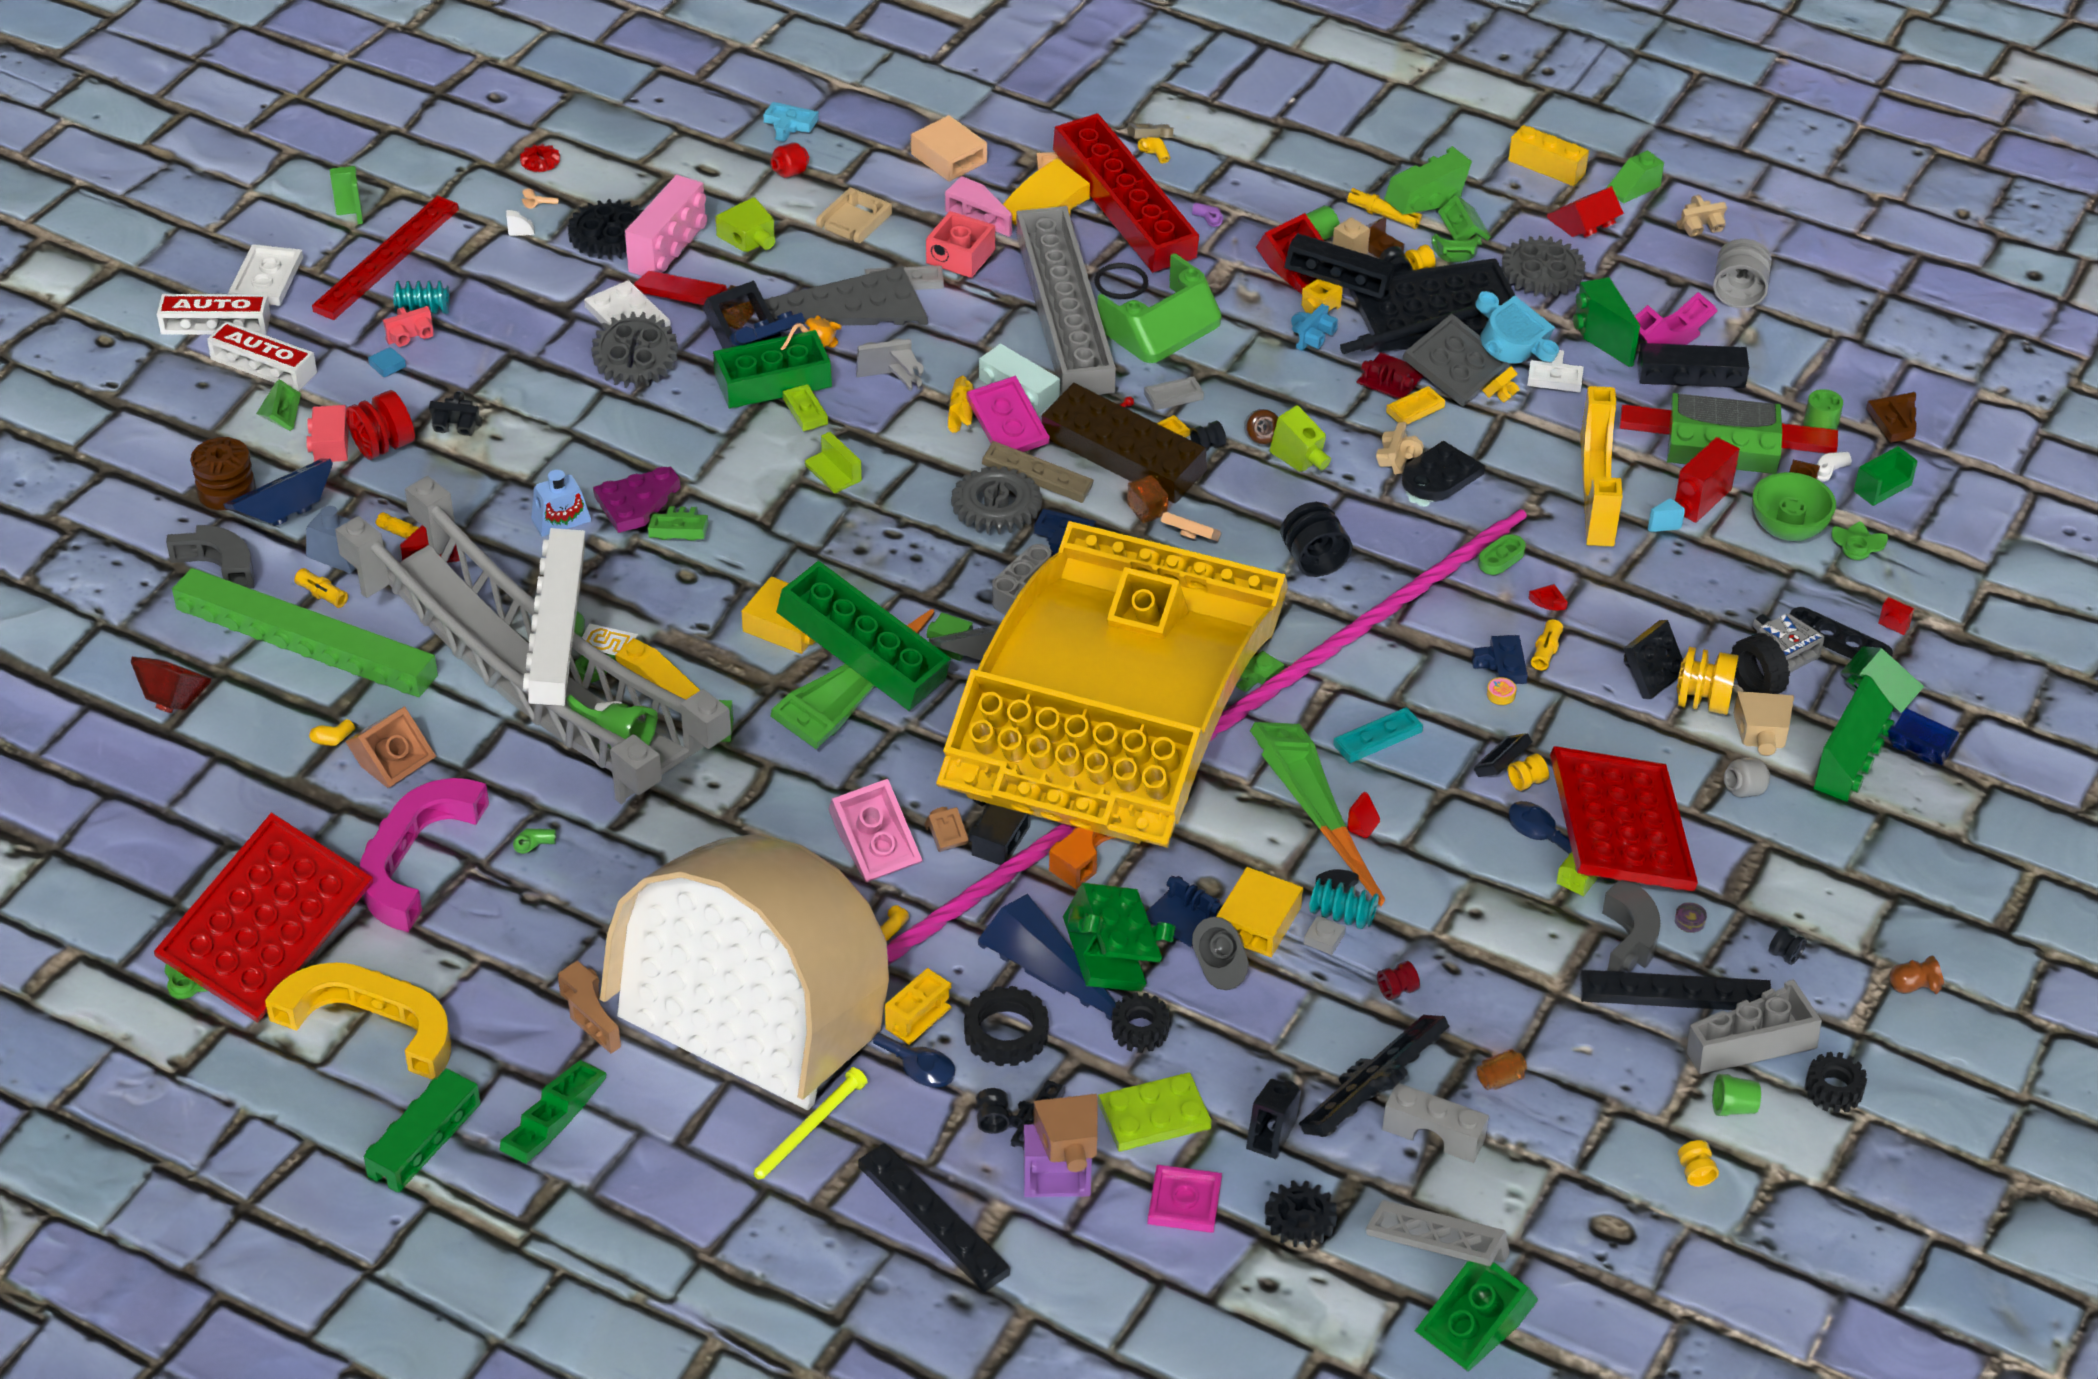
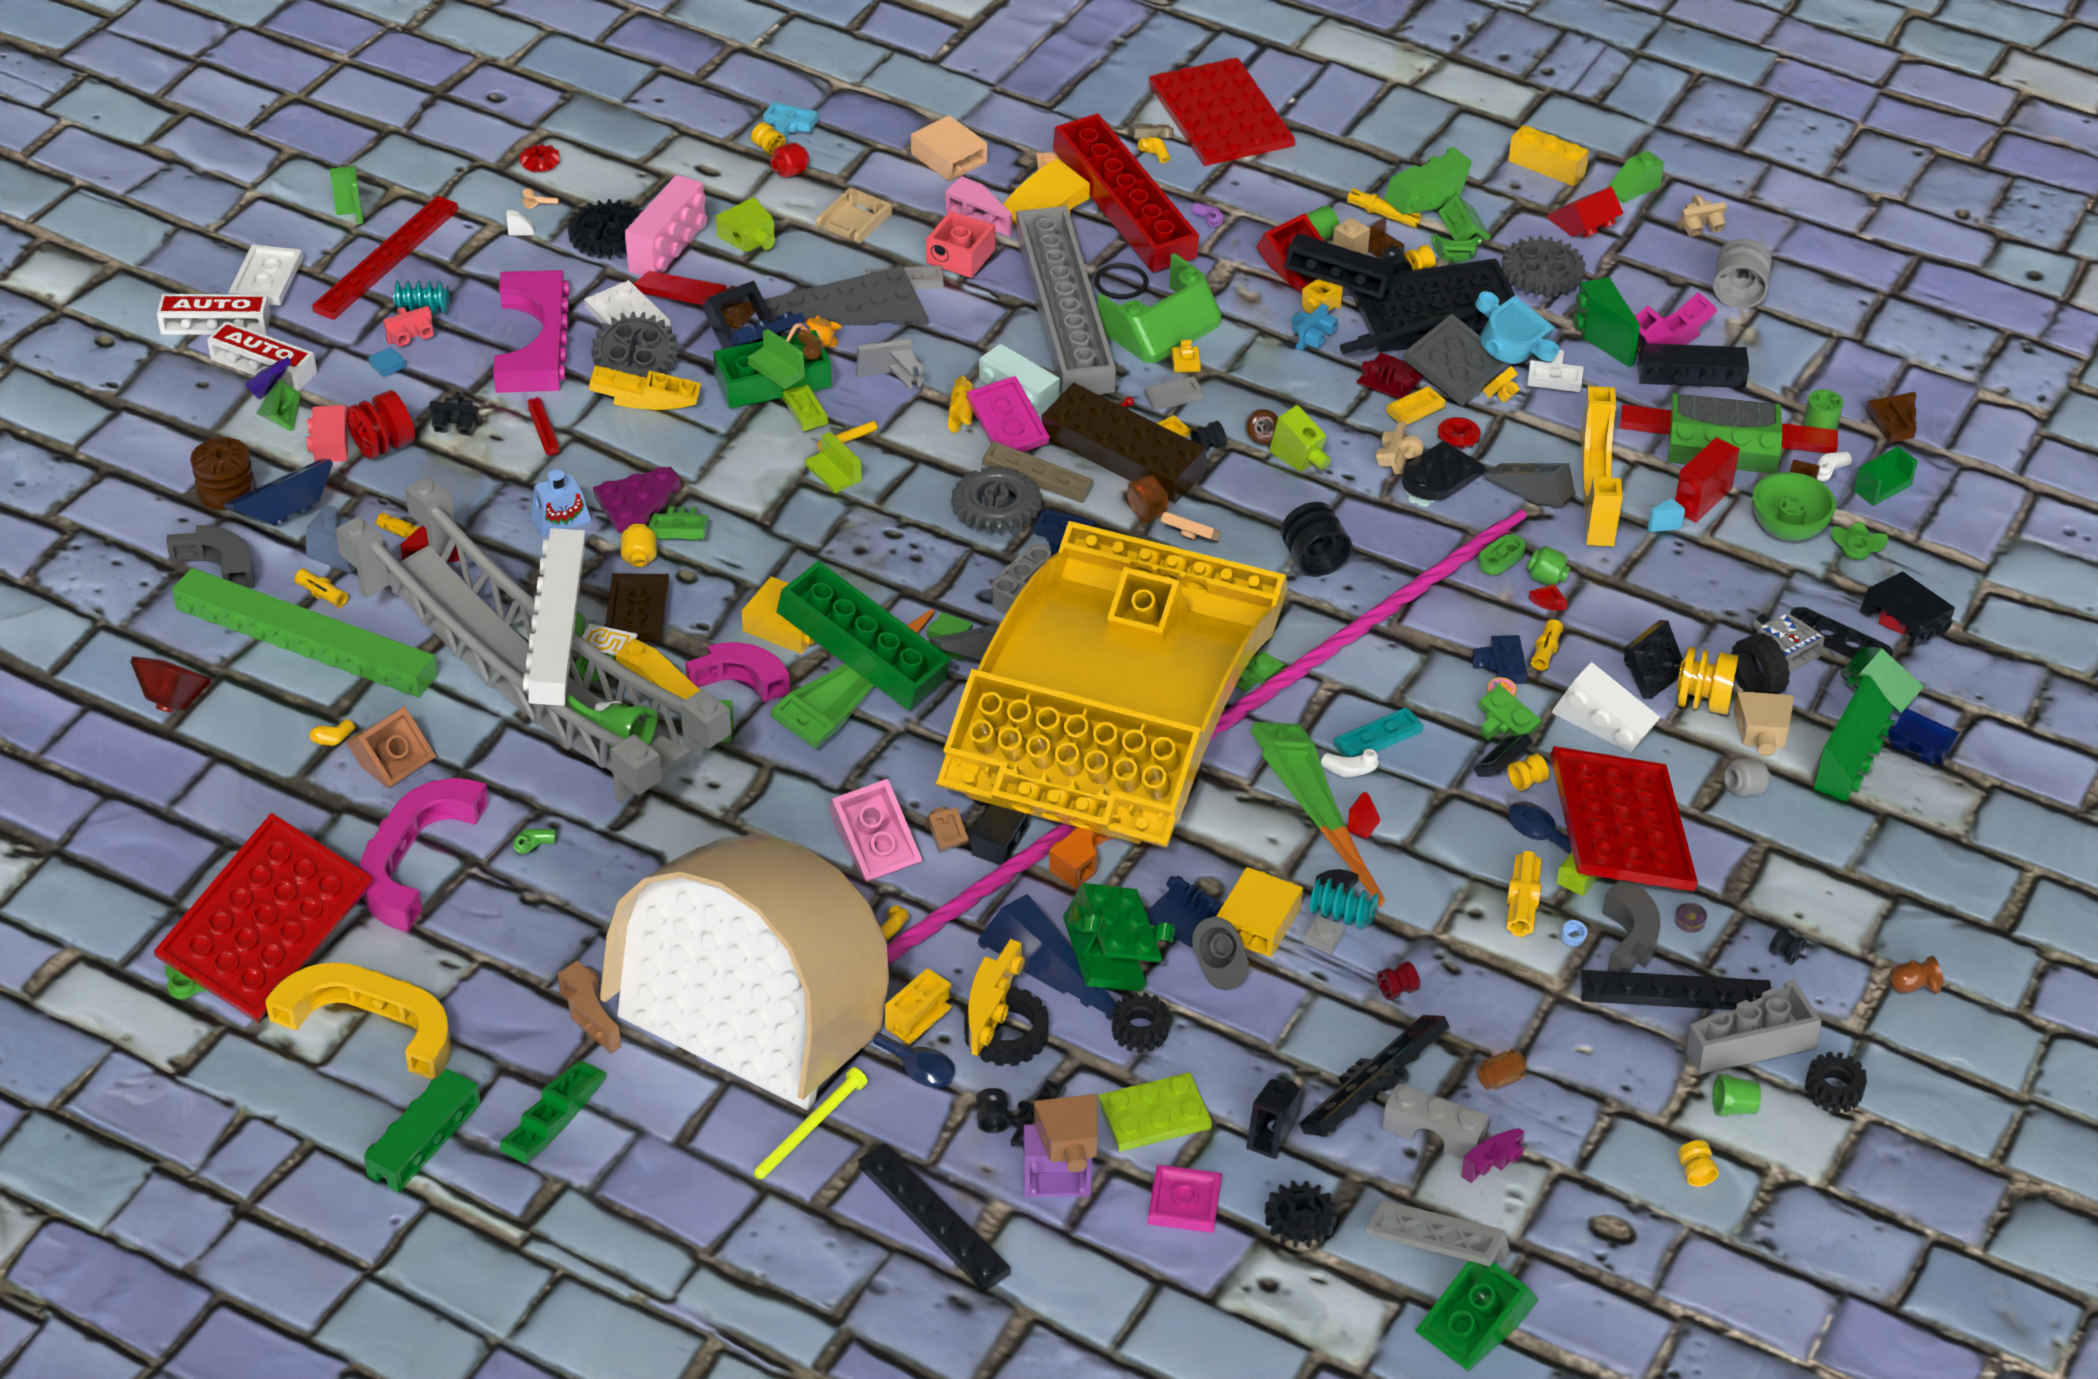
none -> dark purple slope [245,357,291,399]
none -> dark pink arch [493,270,570,393]
none -> red axle [527,397,560,456]
none -> yellow slope [588,365,701,410]
none -> dark brown plate [605,573,670,641]
none -> yellow head [620,524,657,567]
none -> dark pink arch [685,642,790,702]
none -> bright green panel [748,329,805,389]
none -> yellow wheel [751,122,786,155]
none -> clear orange arm [797,329,823,360]
none -> yellow piece [817,420,878,452]
none -> yellow slope [968,939,1025,1056]
none -> red plate [1149,57,1295,166]
none -> yellow tile [1171,340,1201,373]
none -> white arm [1321,749,1379,778]
none -> red gear [1437,417,1481,450]
none -> magenta slope [1461,1128,1525,1183]
none -> bright green hinge [1478,684,1542,741]
none -> dark grey slope [1486,463,1576,507]
none -> yellow piece [1506,851,1541,937]
none -> bright green head [1526,546,1570,586]
none -> white wedge [1551,662,1660,753]
none -> light blue hinge [1561,920,1587,948]
none -> black panel [1860,571,1955,647]

